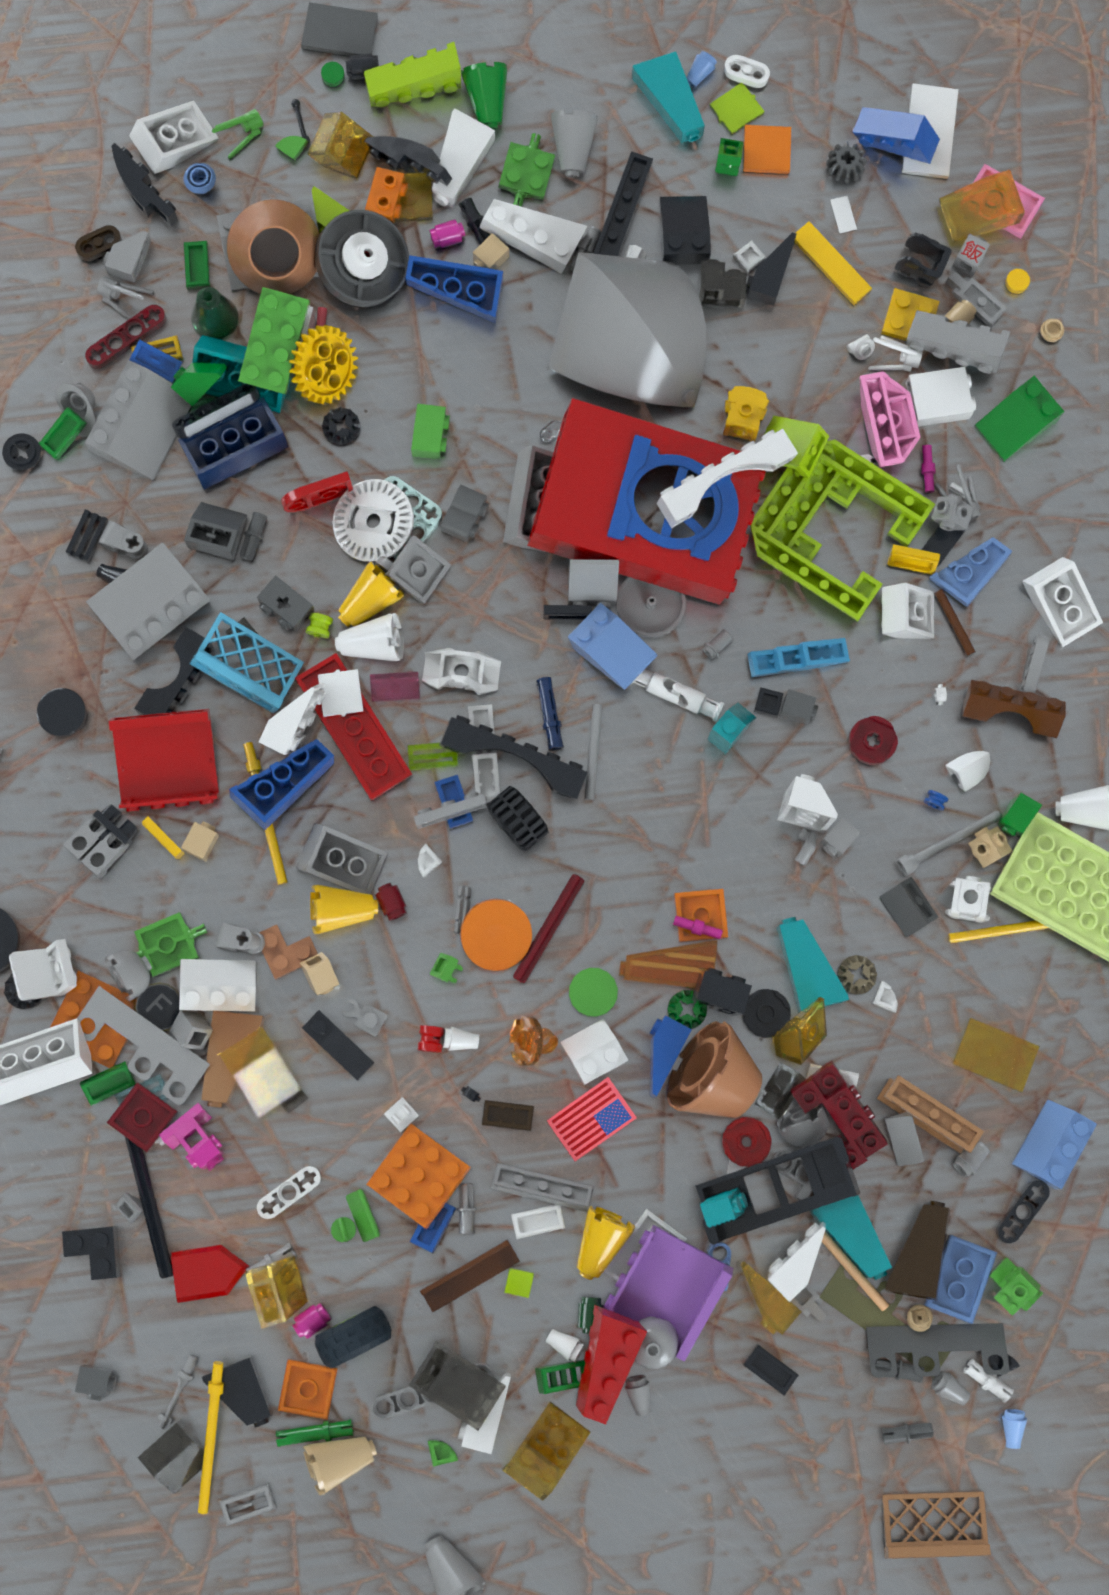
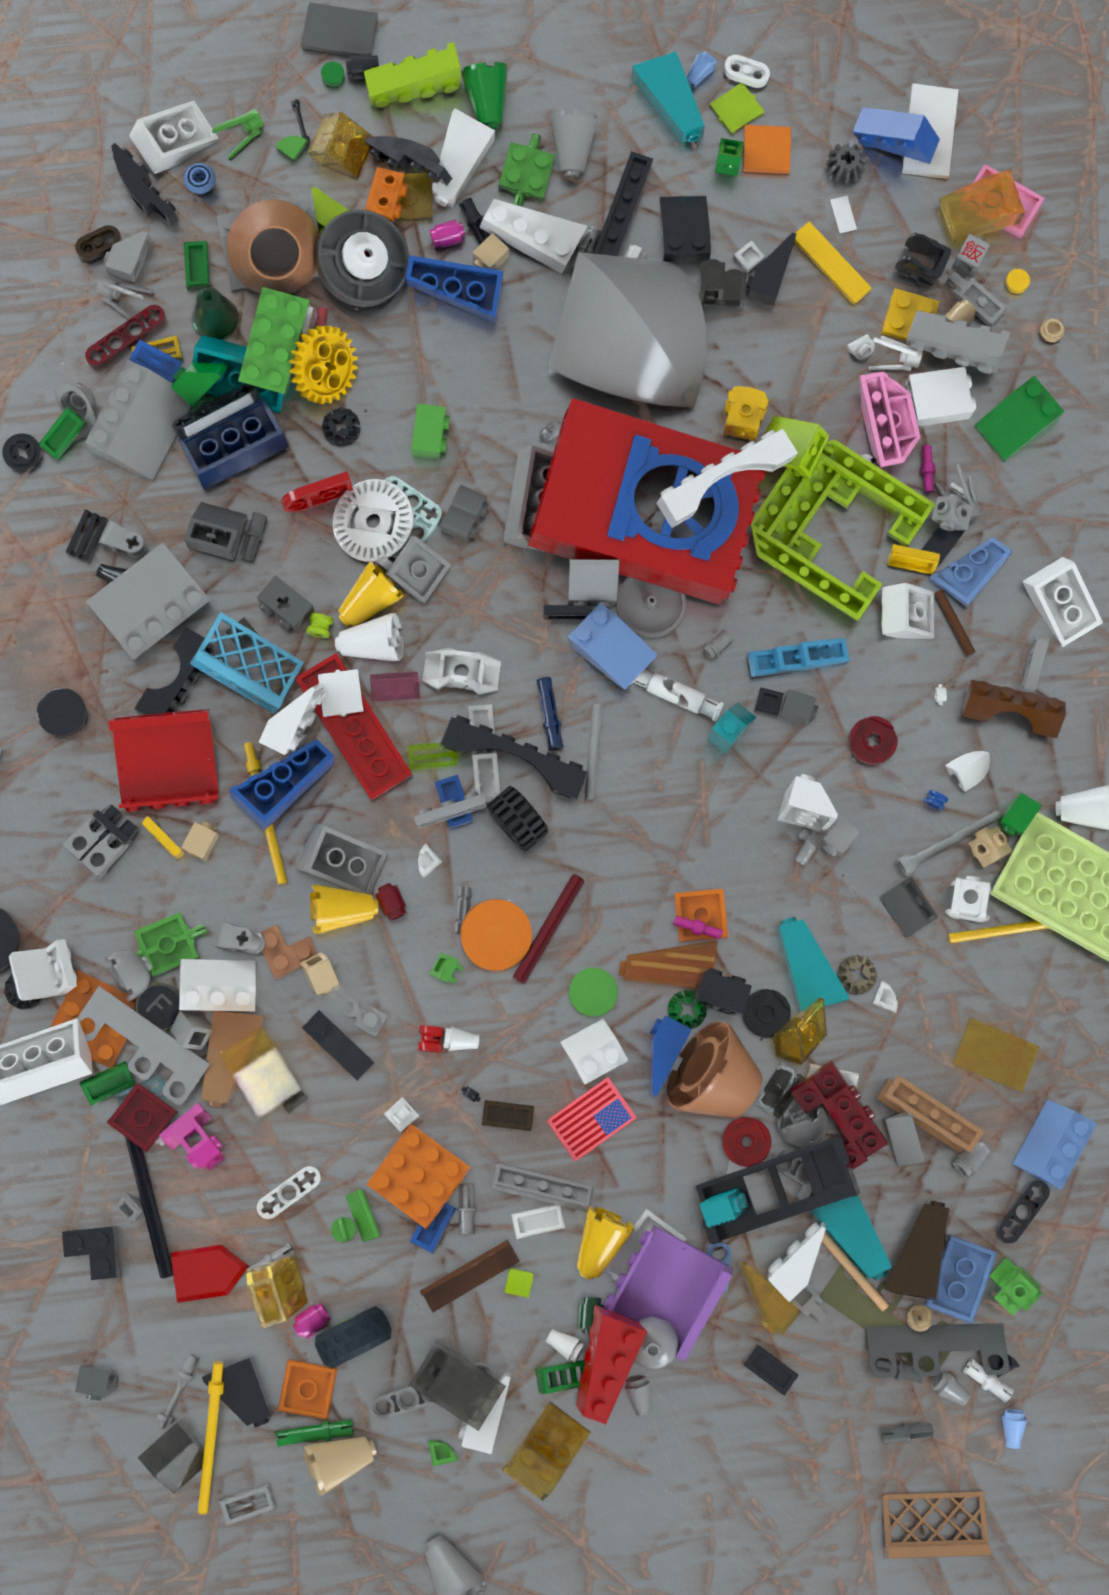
clear orange tile [510,1016,558,1066] -> none

